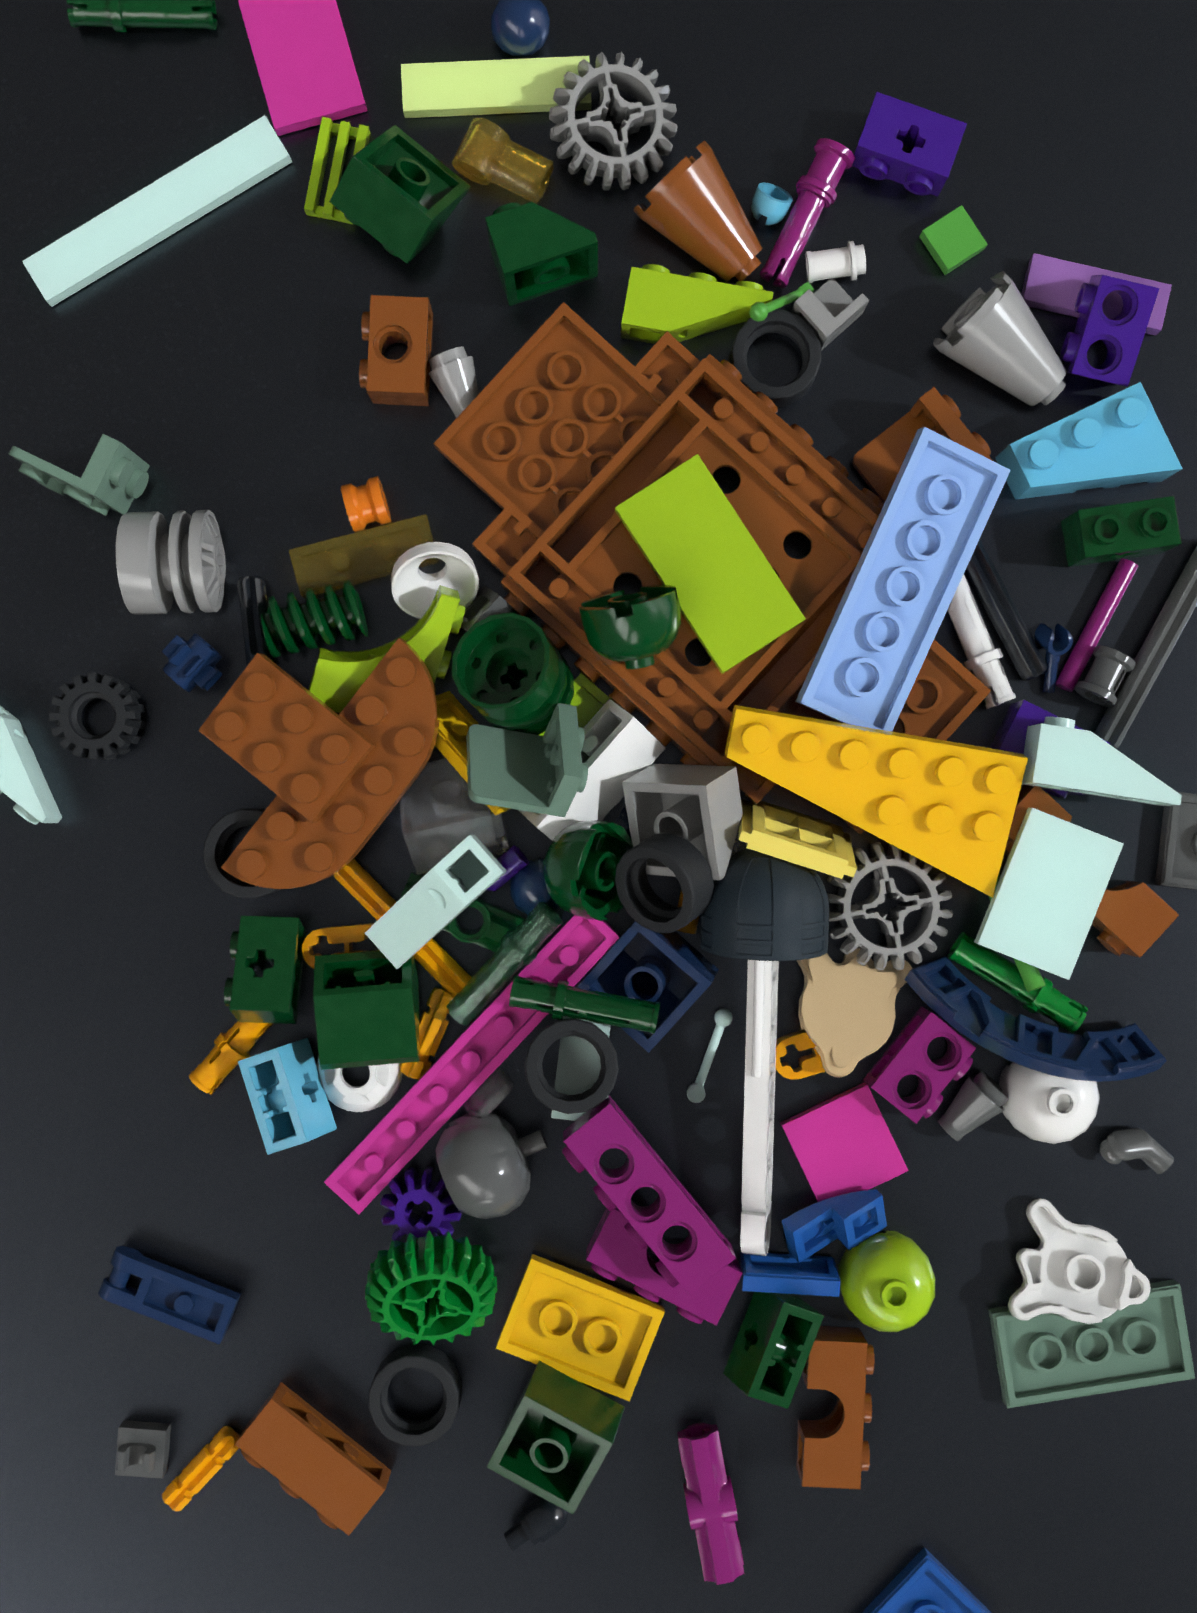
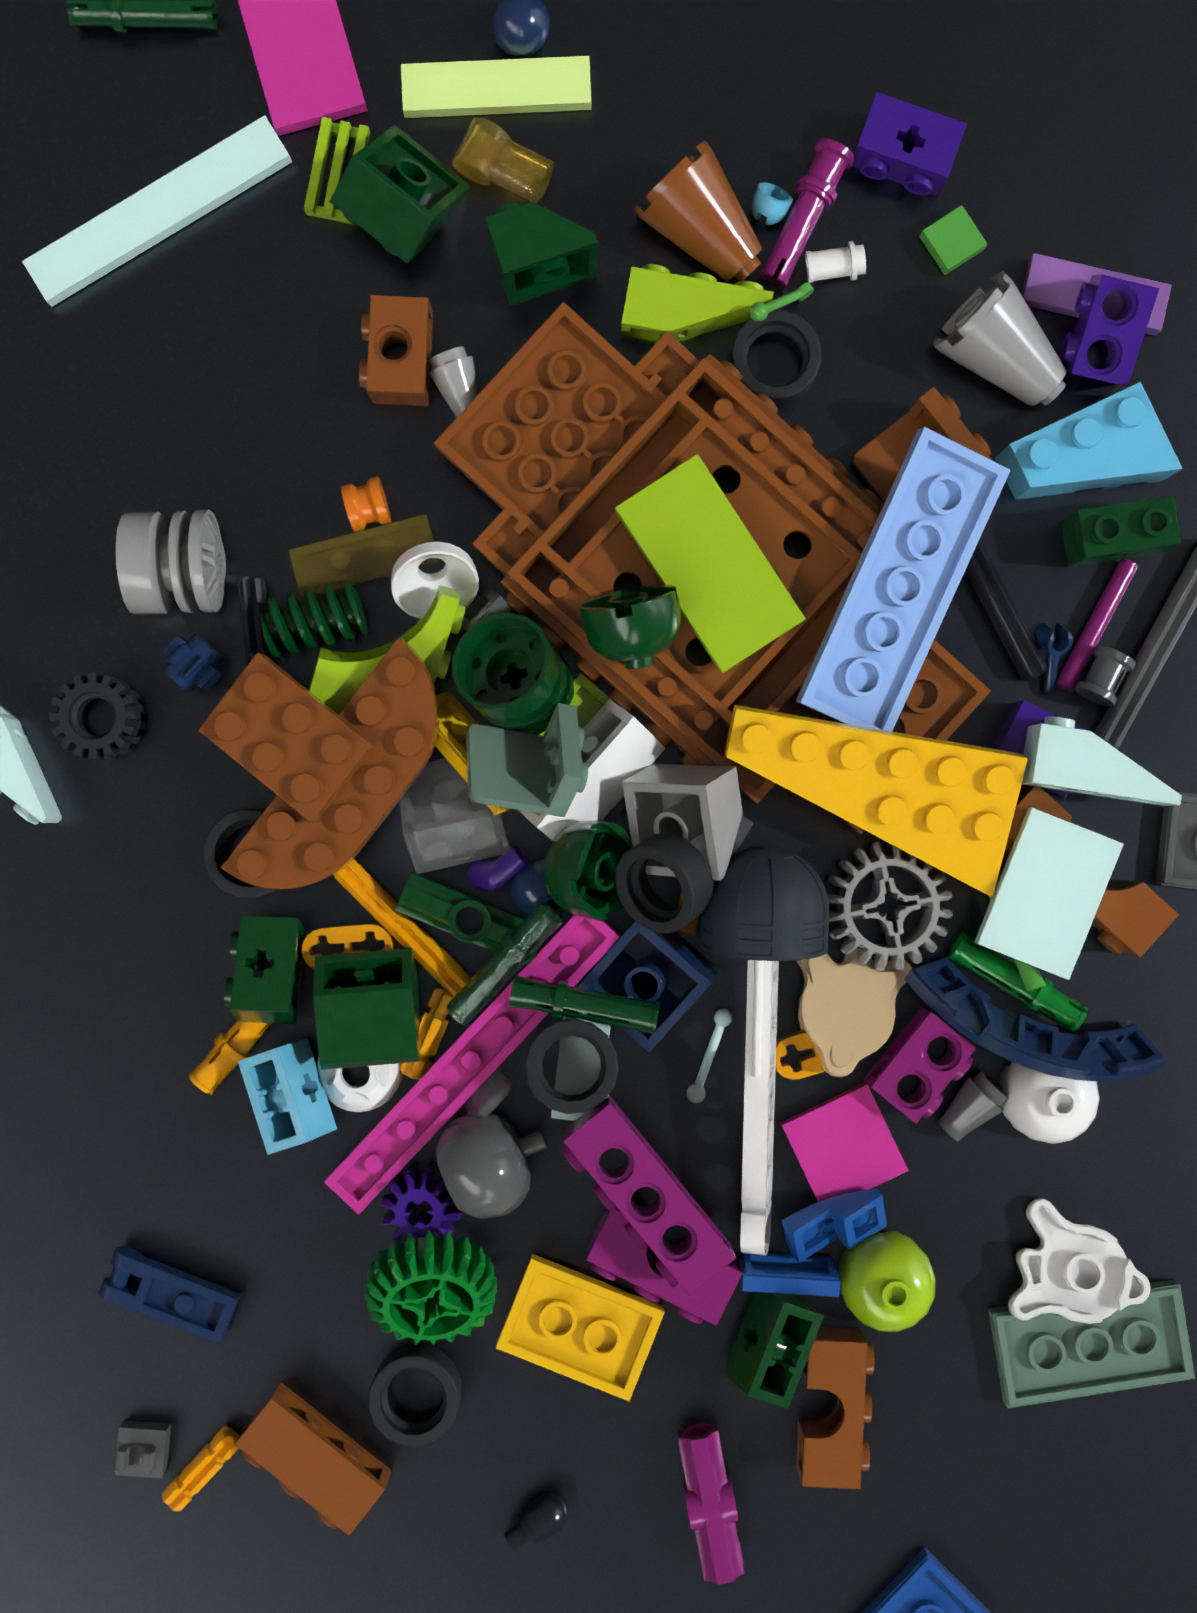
sand green bracket [9,434,150,516] -> none
light aqua slope [365,835,507,969] -> none
dark green brick [487,1360,625,1514] -> none
light grey gear [549,51,678,191] -> none
light yellow piece [739,799,857,879] -> none
light grey panel [791,279,869,351] -> none
white pin [947,574,1016,709] -> none
dark grey arm [1100,1128,1174,1174] -> none

